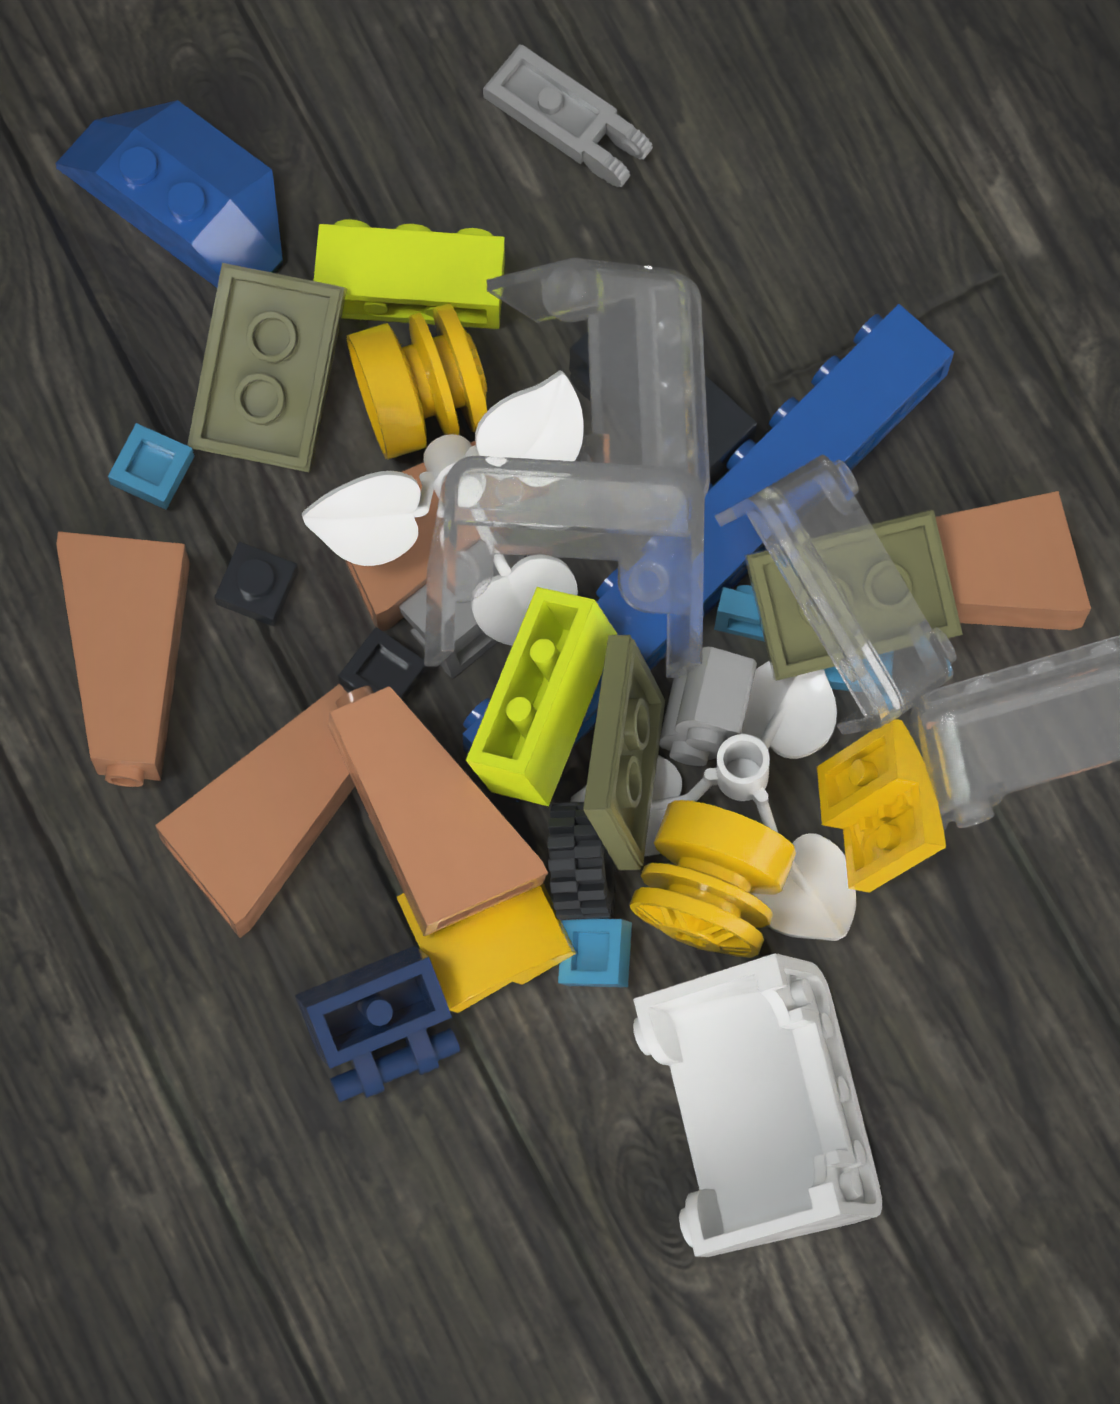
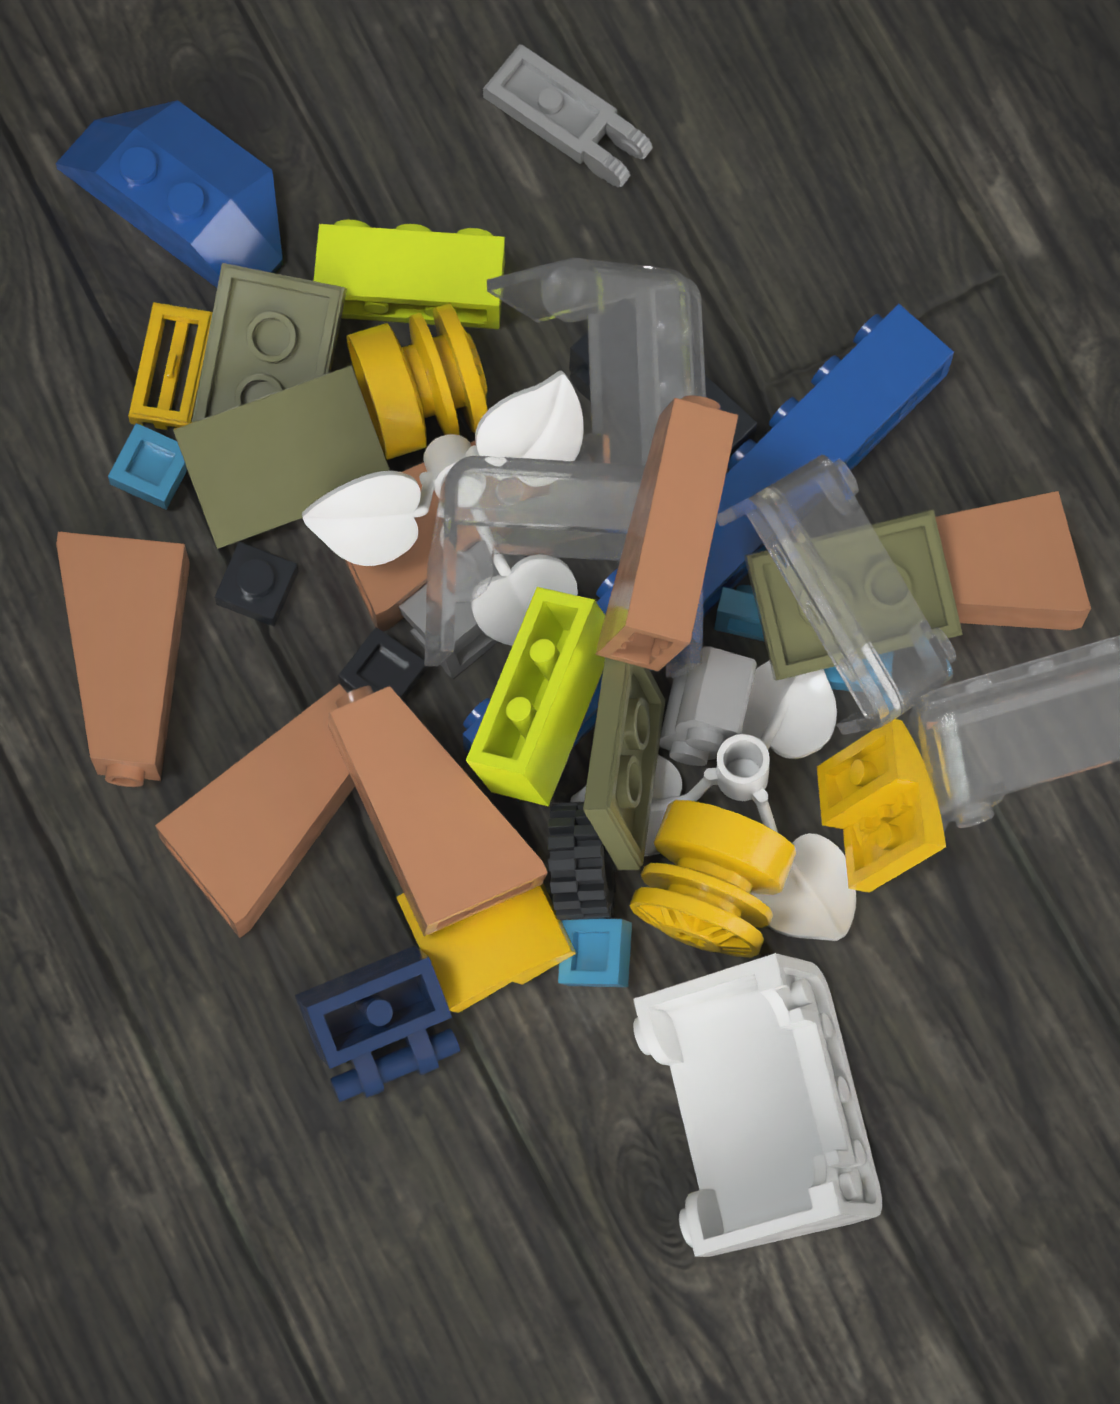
none -> yellow tile [128,302,213,430]
none -> olive tile [173,365,390,549]
none -> nougat slope [595,395,738,671]

